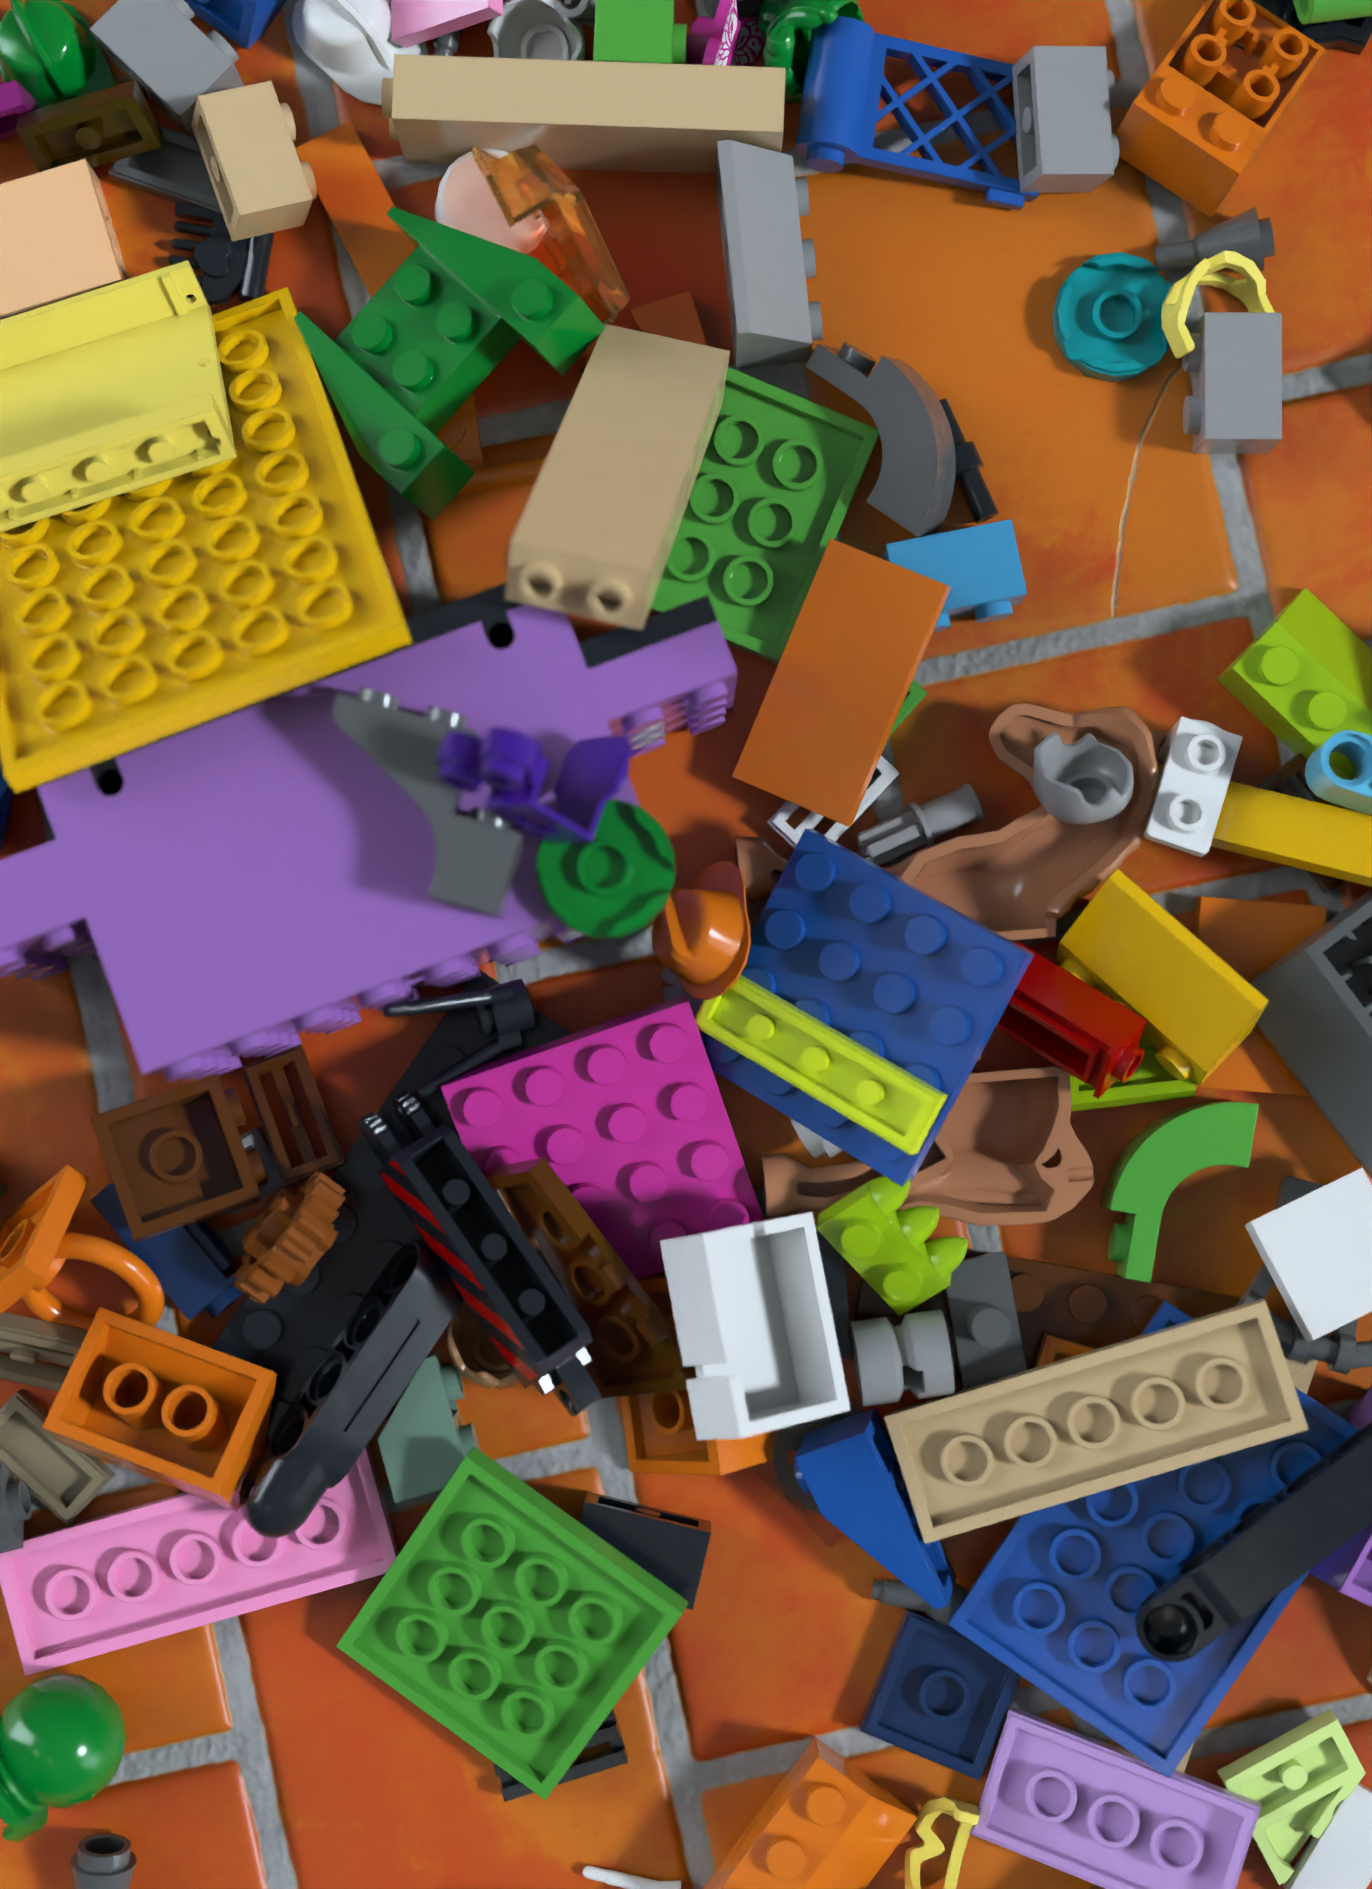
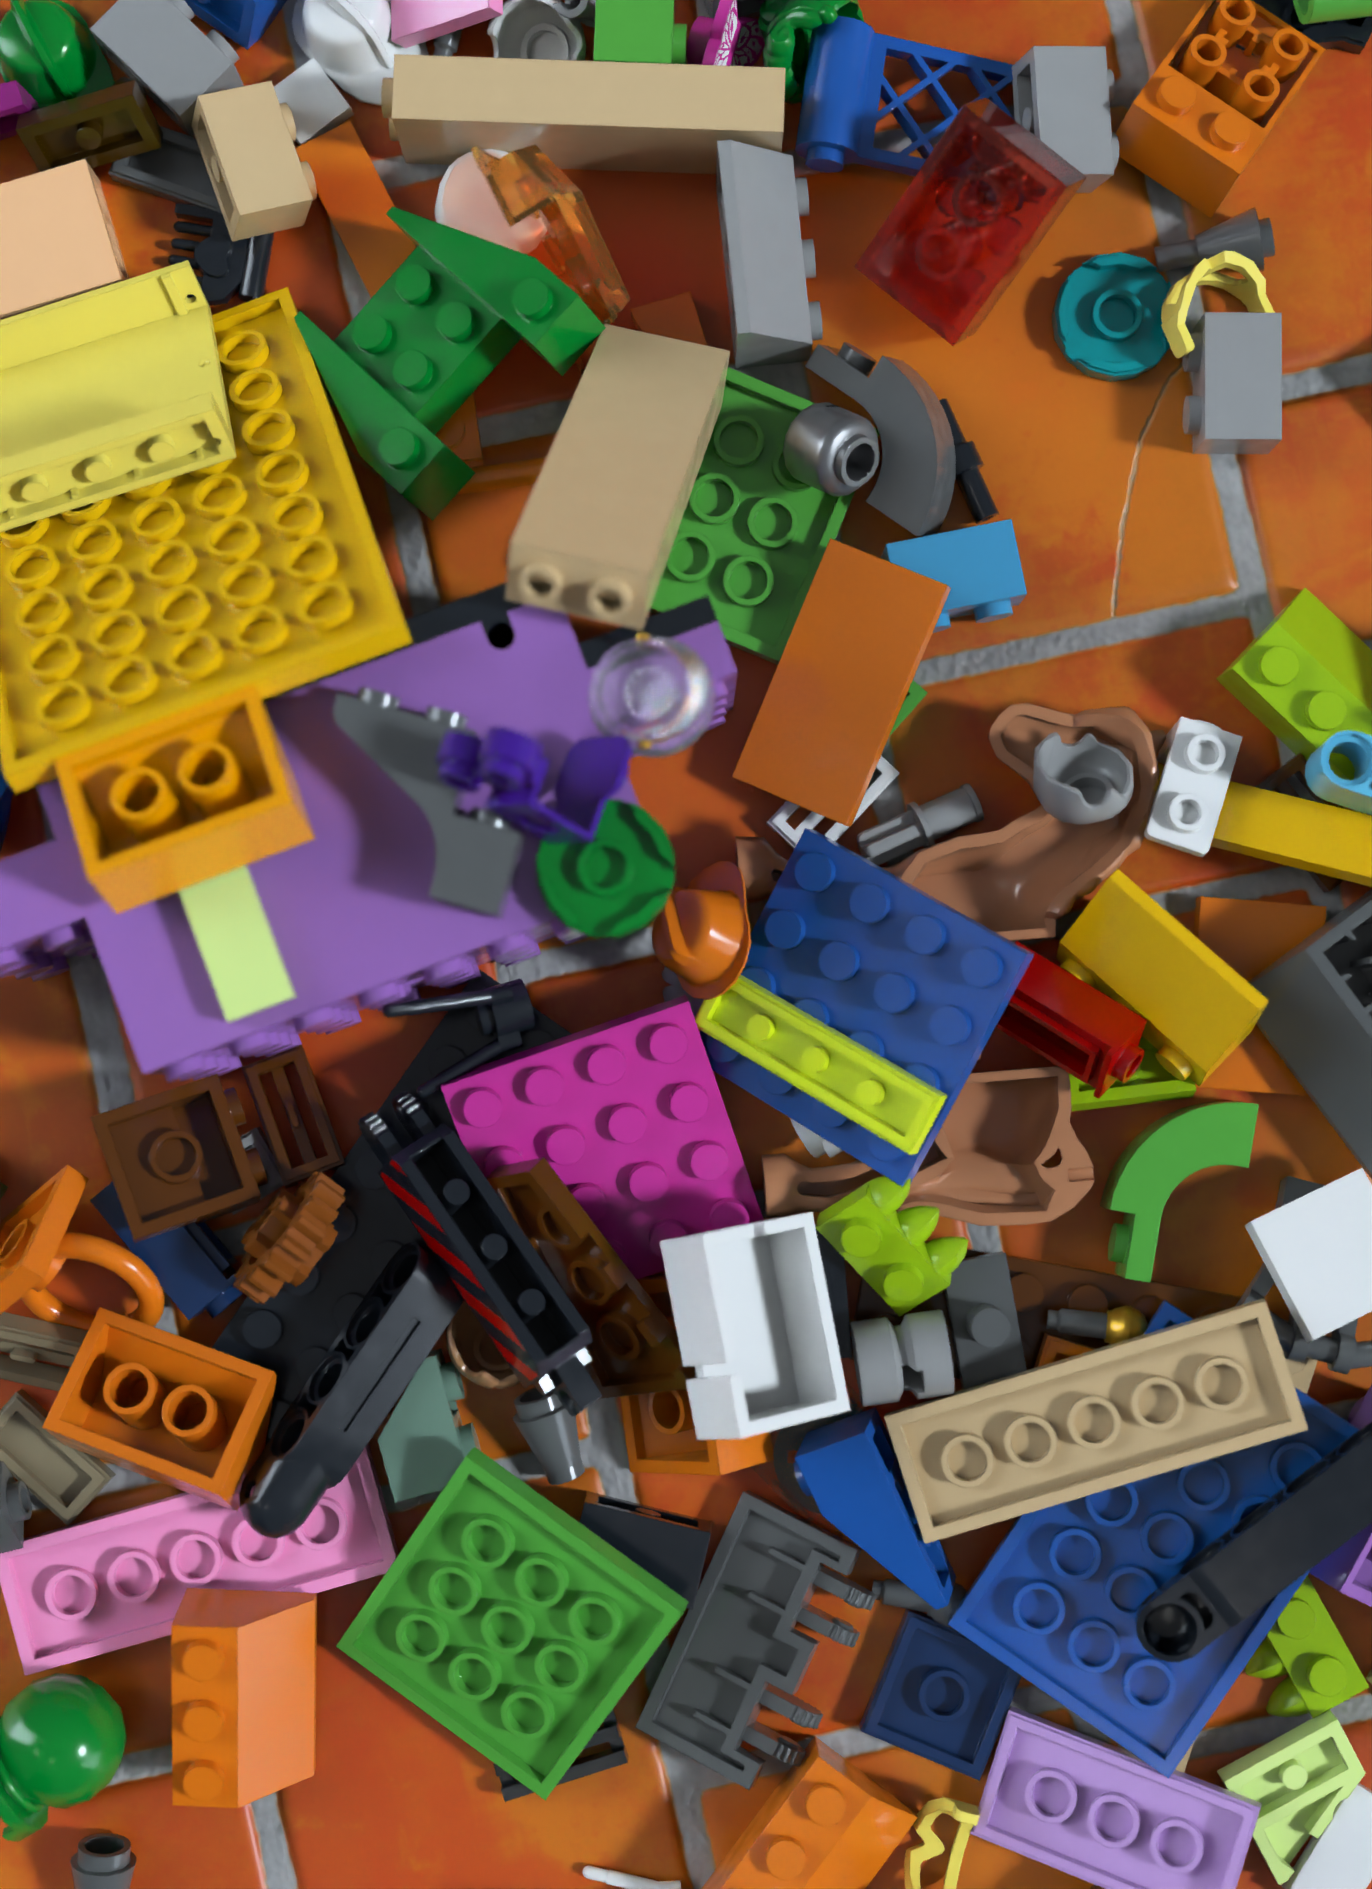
none -> light orange slope [54,685,315,914]
none -> orange slope [171,1588,317,1808]
none -> yellowish green tile [178,866,297,1022]
none -> white tile [274,58,354,146]
none -> dark grey cone [513,1387,585,1485]
none -> clear piece [588,634,716,757]
none -> dark grey hinge [635,1490,877,1790]
none -> flat silver head [783,402,880,496]
none -> clear red brick [855,98,1087,346]
none -> piece [1047,1305,1148,1345]
none -> lime plate [1245,1575,1369,1719]

